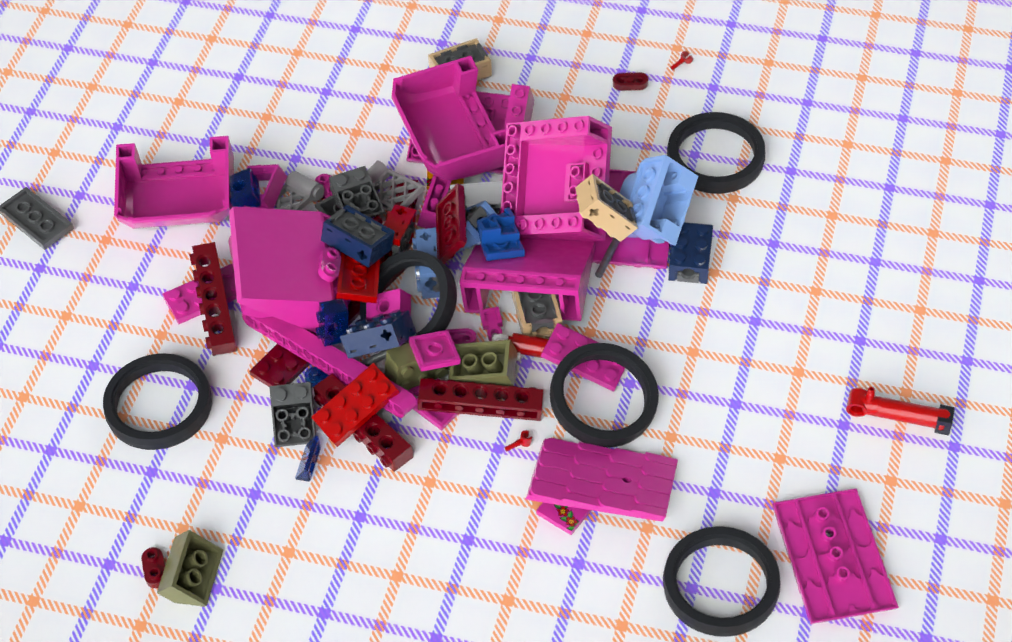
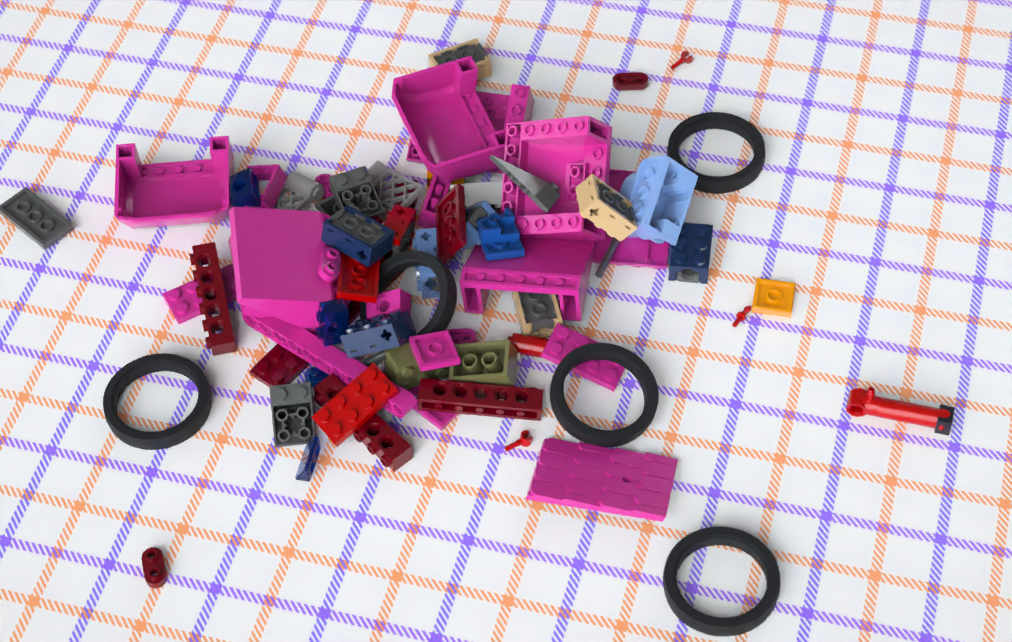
olive slope [157,530,224,607] -> none
dark pink plate [479,306,503,341] -> none
dark pink tile [536,502,592,535] -> none
dark pink piece [772,488,899,624] -> none
none -> dark grey wedge [488,155,561,212]
none -> red hand [732,305,752,327]
none -> light orange tile [752,278,796,318]

